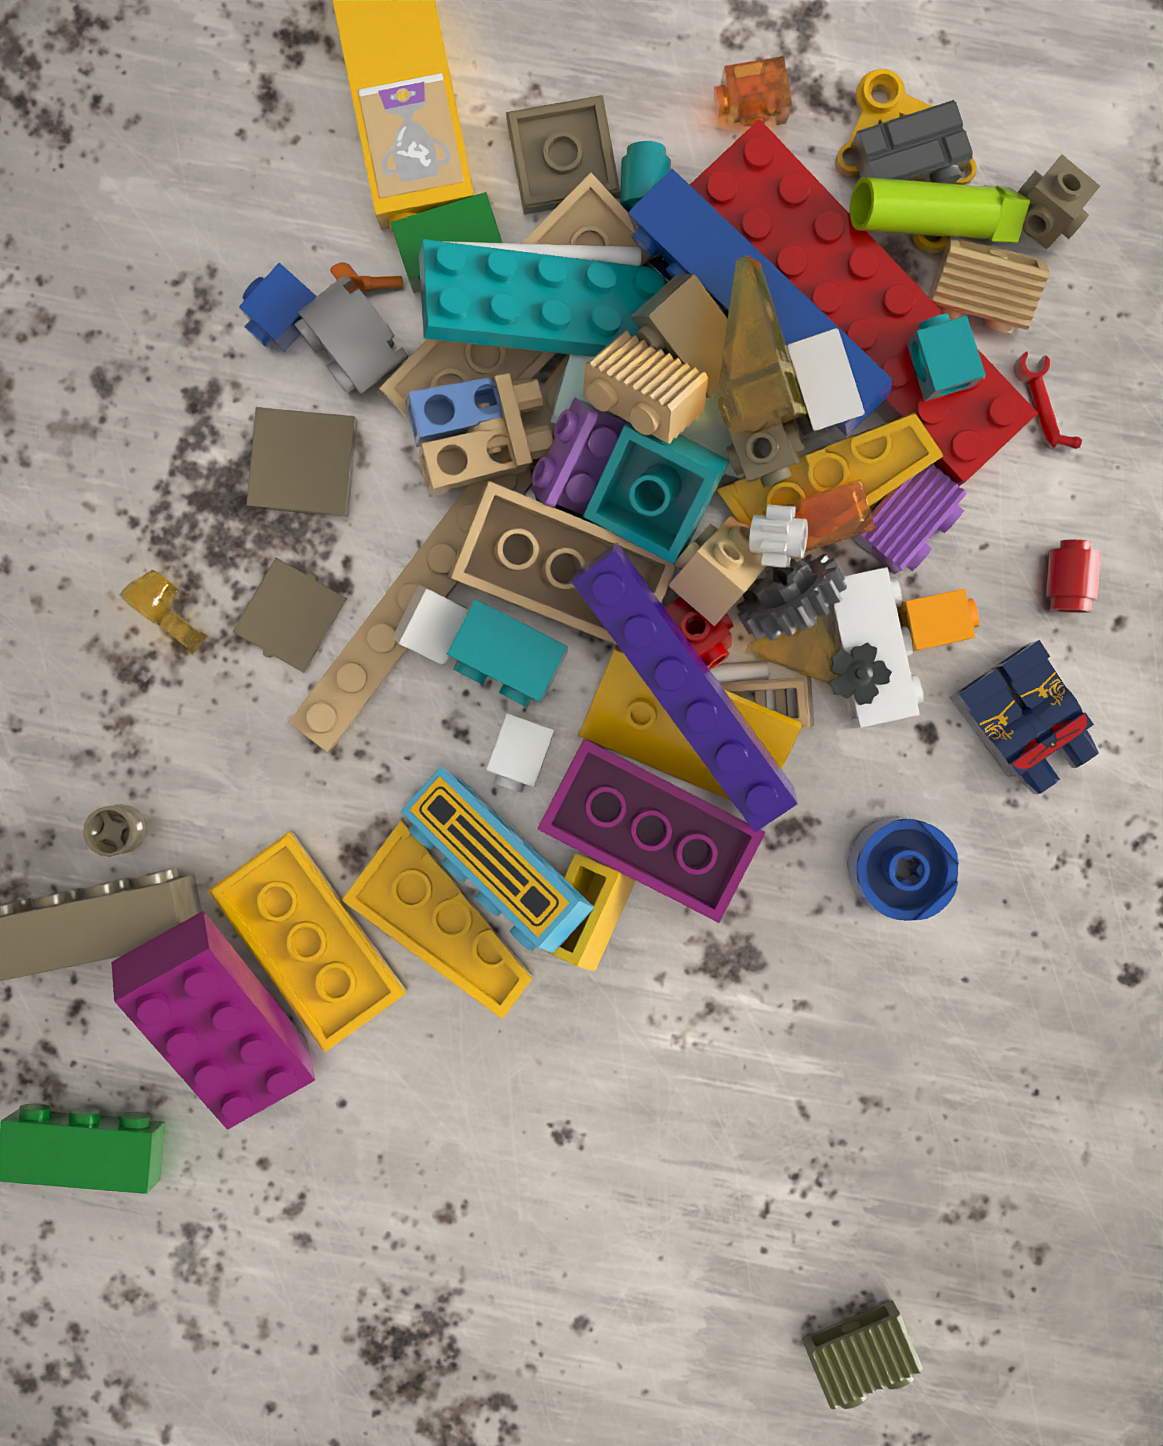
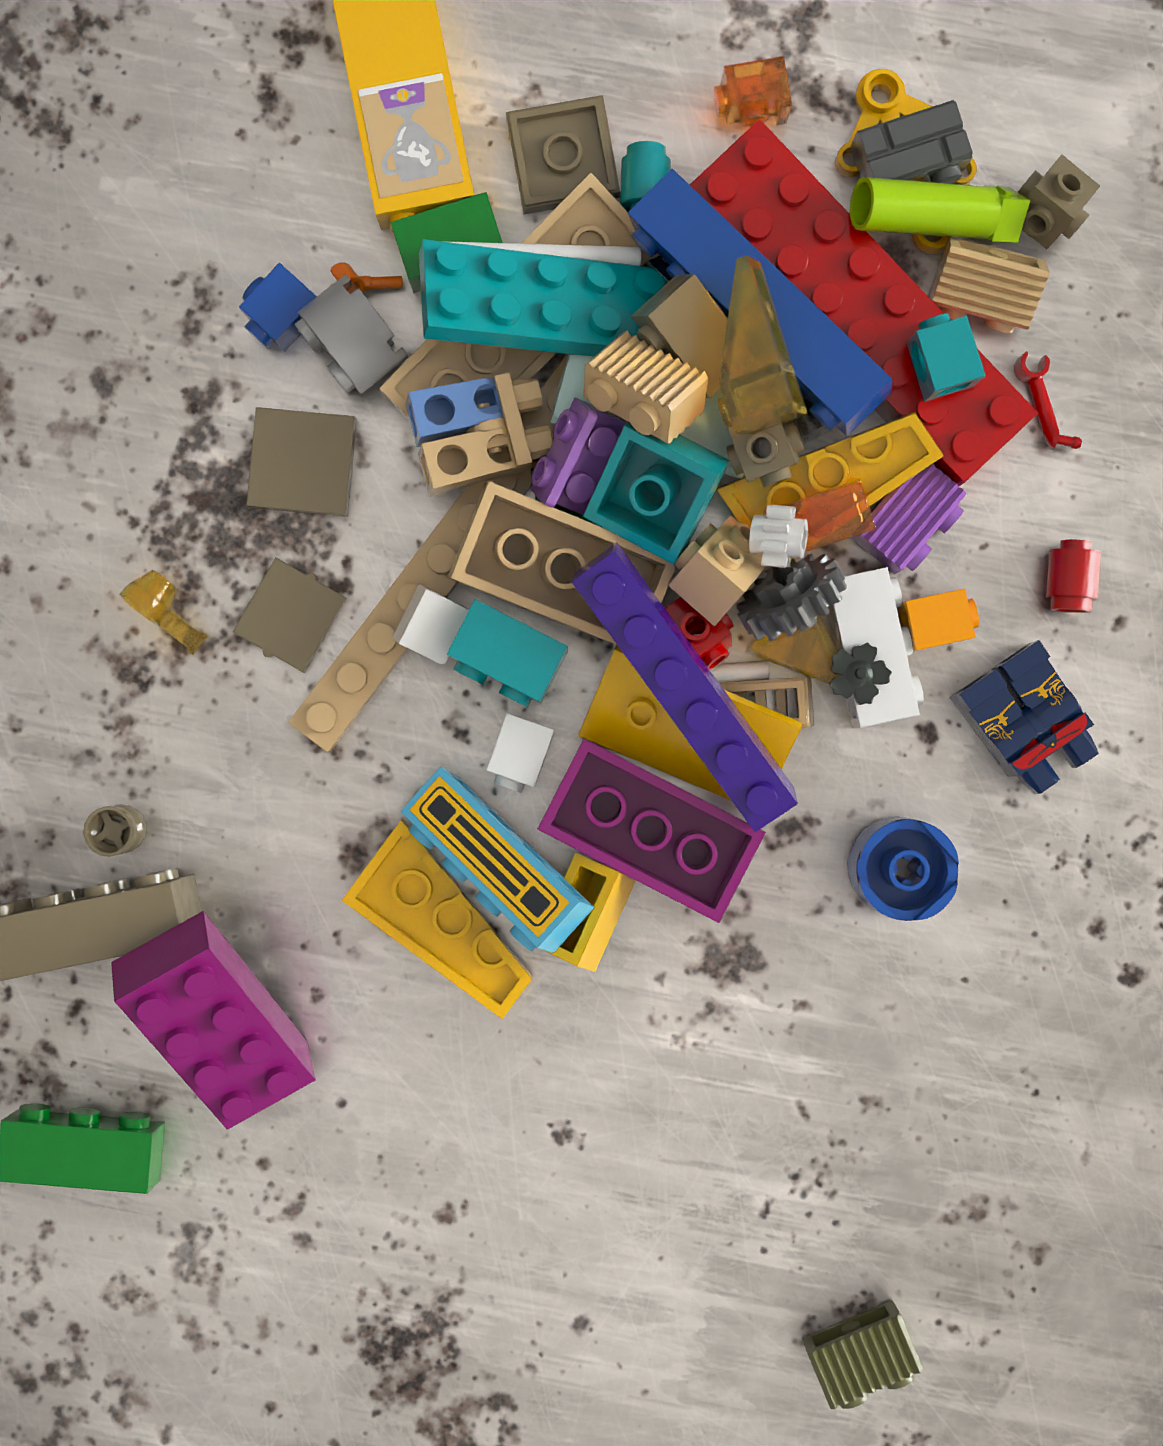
yellow plate [208,831,407,1052] -> none
white sticker [787,328,865,431] -> none

